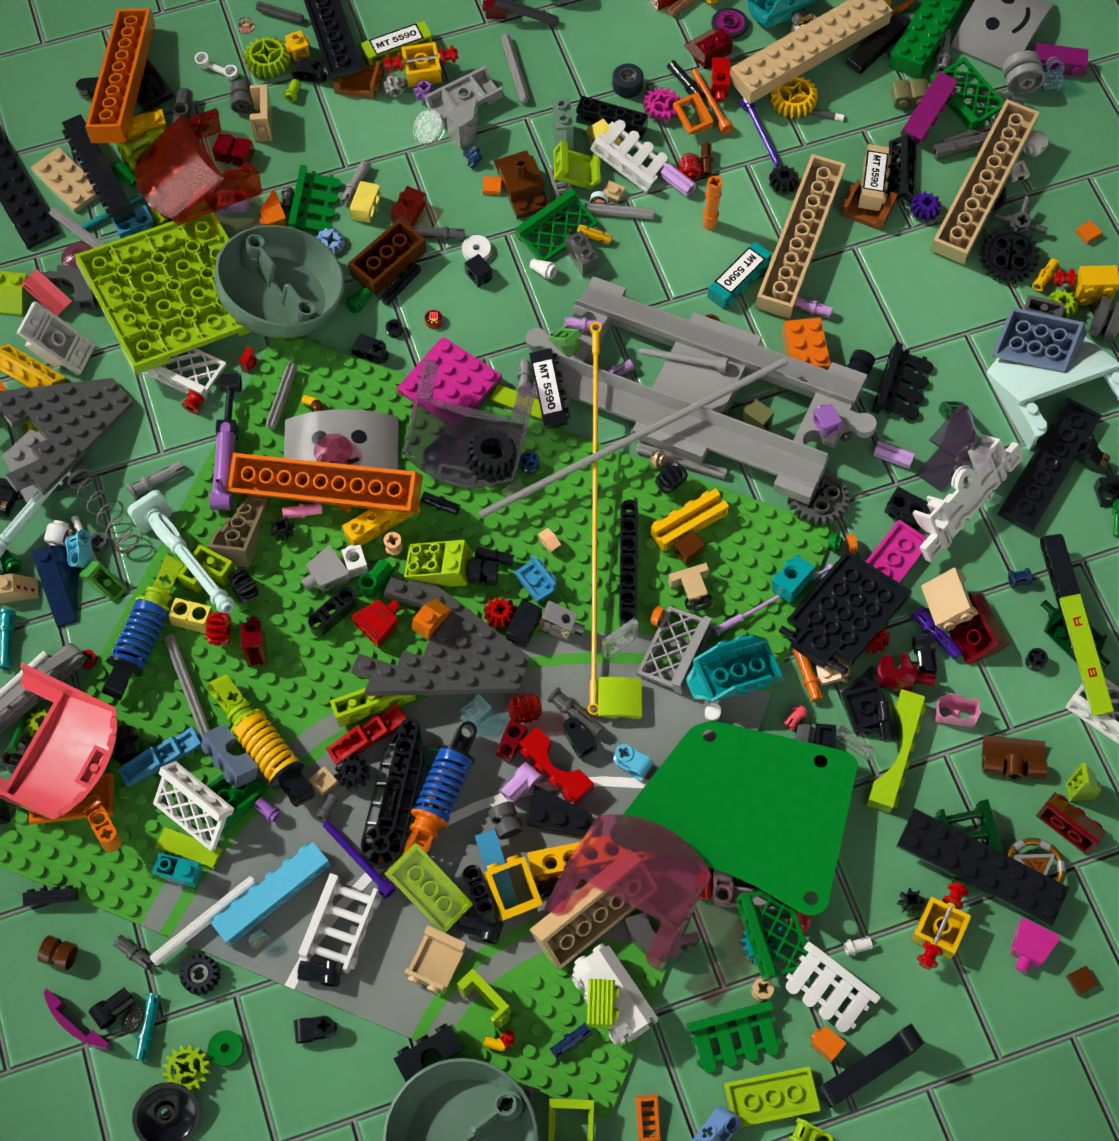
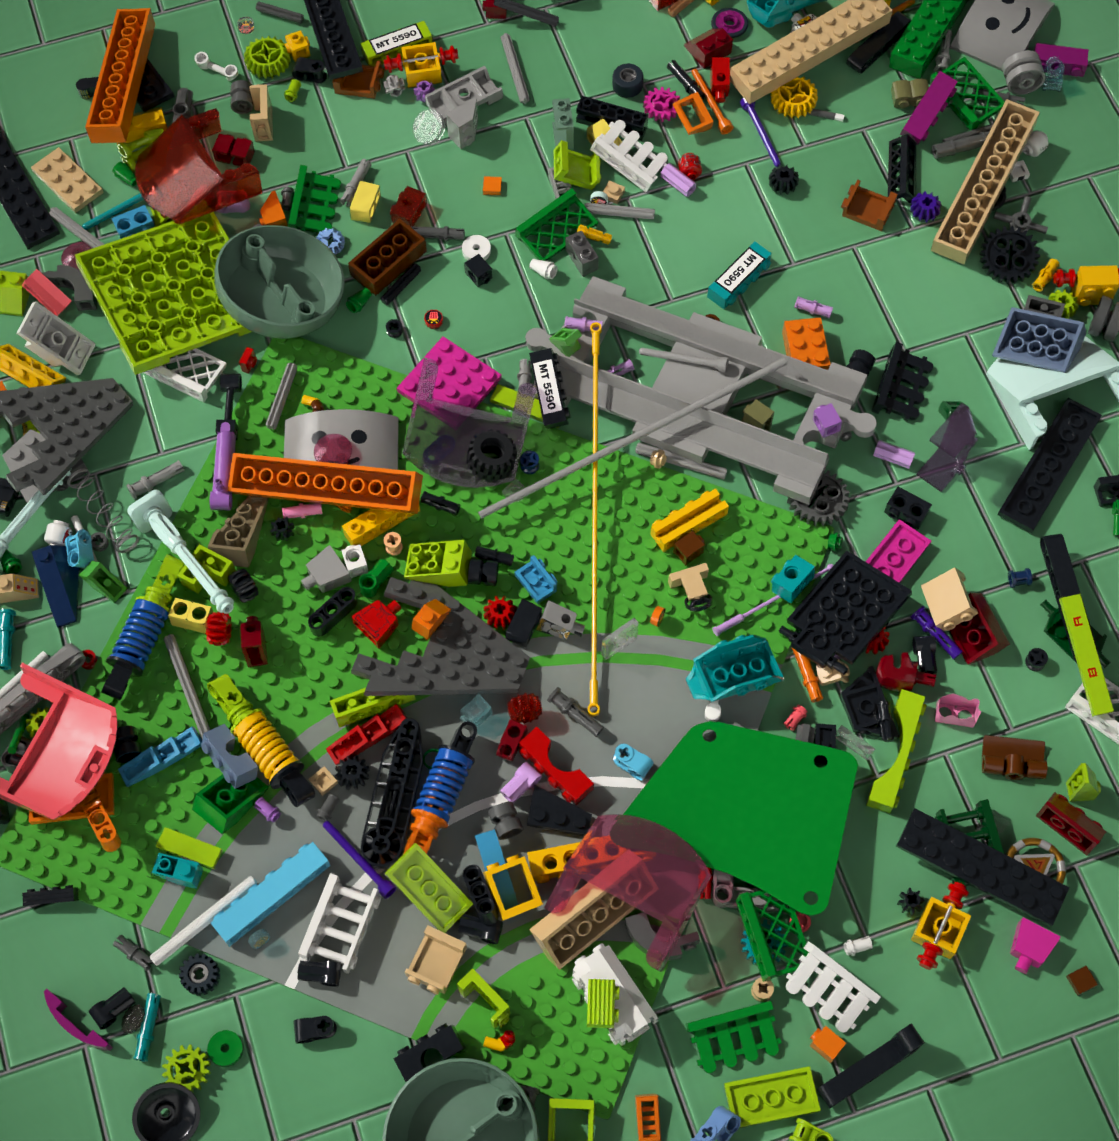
reddish brown wheel [37,935,78,971] -> none
black brick [61,114,136,225] -> none
white fence [153,761,234,851] -> none
red wheel [181,391,205,414] -> none
black piece [351,334,389,364] -> none
dark blue piece [463,146,483,169] -> none
reddish brown brick [494,150,550,219] -> none
black bush [536,881,555,899] -> none
light nougat piece [538,528,561,553] -> none
dark blue pin [549,1022,593,1061] -> none
black leg [564,717,597,759] -> none
lime slope [598,677,642,719] -> none
black beam [619,499,638,631] -> none
light grey fence [636,606,714,694] -> none
black gear [655,462,688,494] -> none
reddish brown axle [700,142,713,177] -> none
orange piece [703,176,722,230] -> none
tan brick [755,154,846,319] -> none
orange tile [846,534,858,554] -> none
brick [858,144,891,211] -> none
white piece [913,434,1024,562] -> none
black leg [1073,439,1110,474] -> none
orange tile [1075,220,1102,244] -> none

